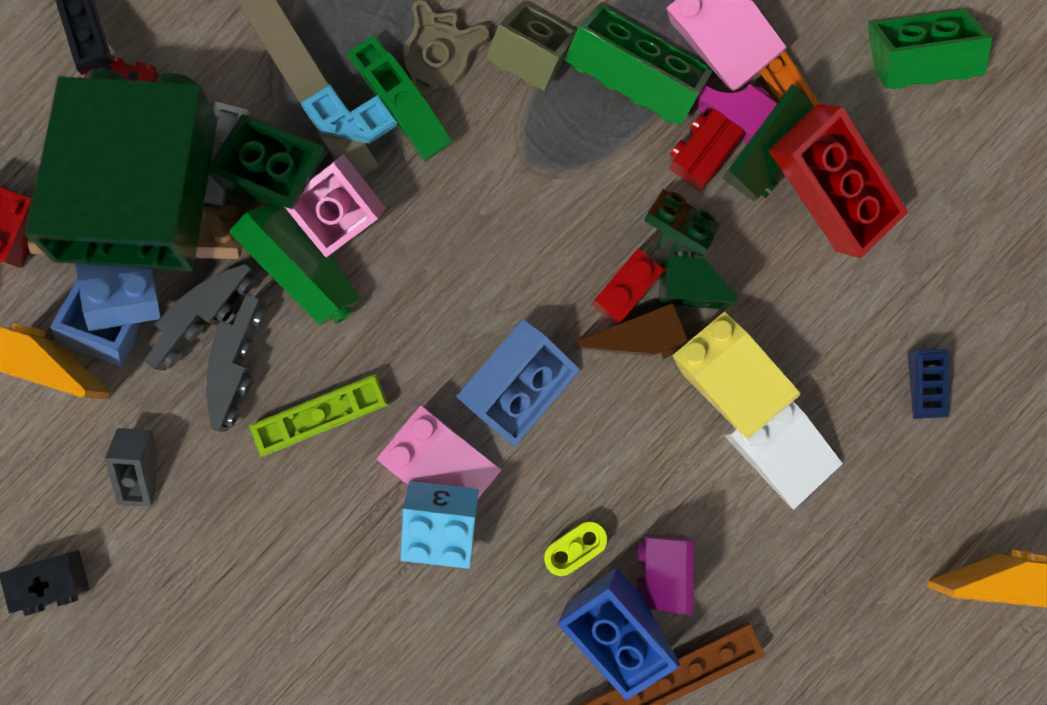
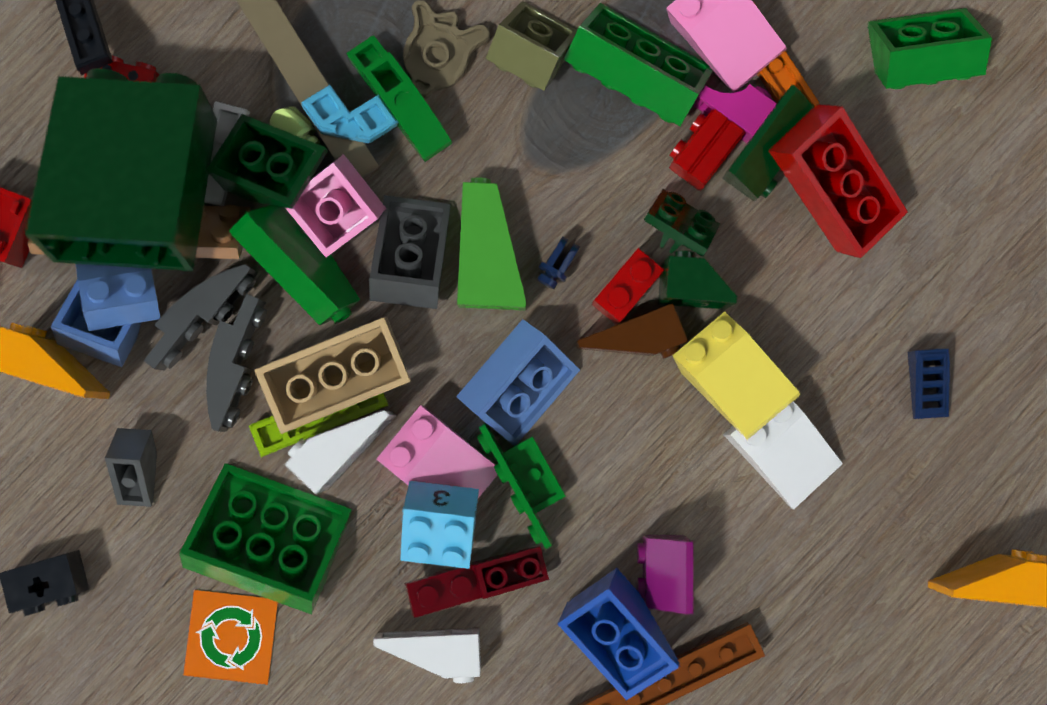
neon yellow plate [544,521,607,576] -> none
none -> green slope [179,463,352,615]
none -> orange sticker [183,590,278,685]
none -> tan slope [254,317,411,434]
none -> yellowish green arm [270,106,320,145]
none -> white slope [285,410,396,494]
none -> dark grey slope [369,195,451,309]
none -> white slope [373,628,481,683]
none -> dark red slope [404,546,549,618]
none -> bright green slope [457,178,526,311]
none -> green bracket [477,423,566,549]
none -> dark blue arm [537,236,580,290]

